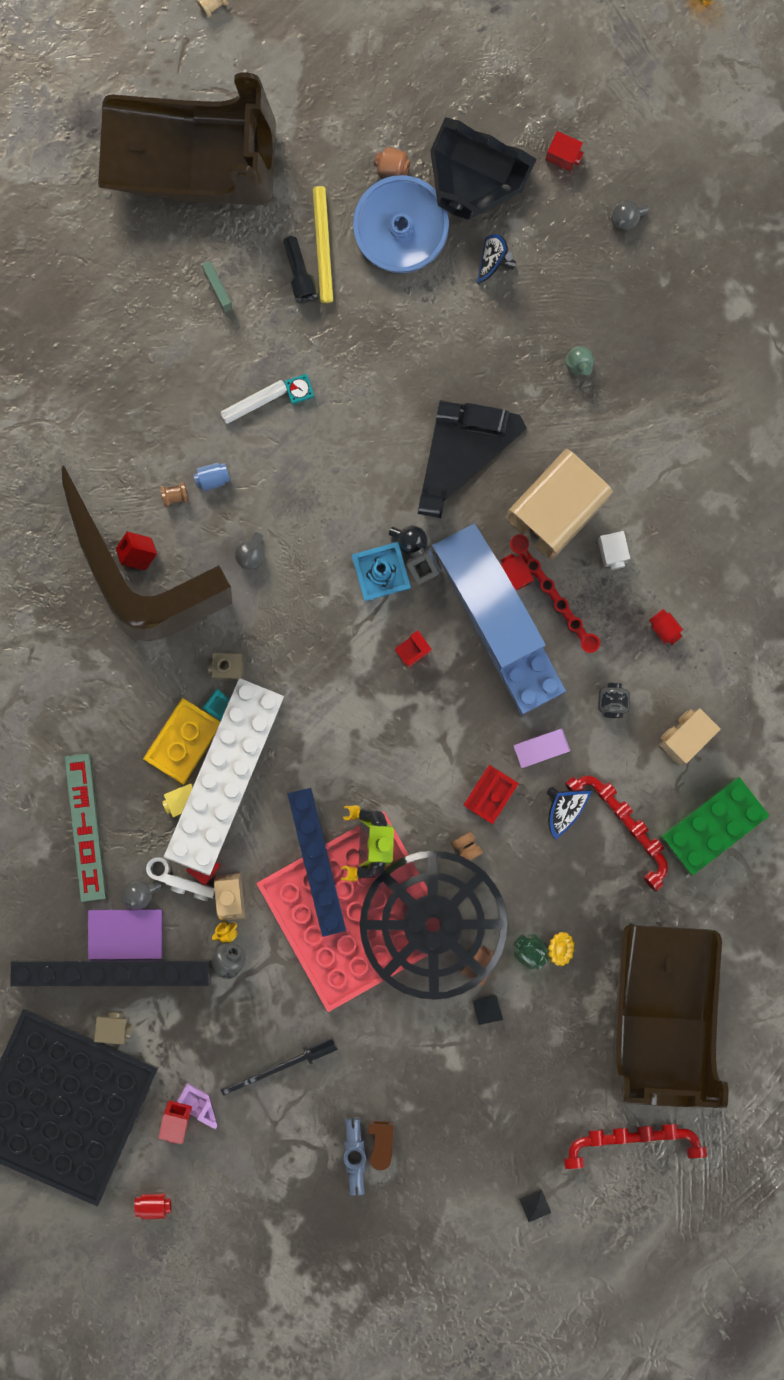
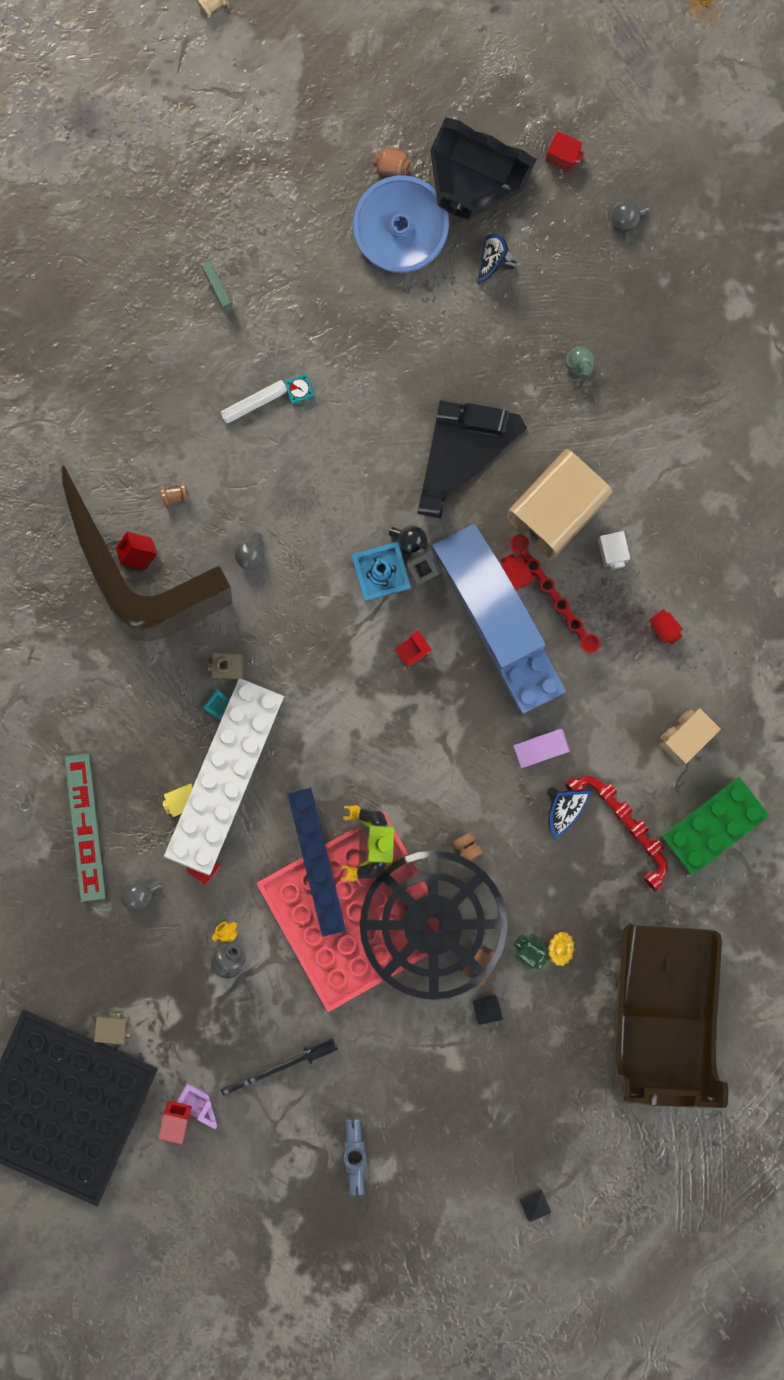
black brick [10,959,211,986] -> none
medium lavender tile [88,909,163,959] -> none
dark brown piece [98,72,276,205] -> none
red brick [134,1193,172,1220] -> none
yellow tile [143,698,220,785] -> none
white plate [146,857,215,901] -> none
medium blue brick [193,462,230,492] -> none
tan torso [214,872,245,921] -> none
black piece [283,236,318,303] -> none
light yellow axle [313,186,333,303] -> none
reddish brown leg [368,1120,394,1171] -> none
red plate [463,764,519,825] -> none
red bar [564,1124,707,1169] -> none
head [598,683,630,718] -> none

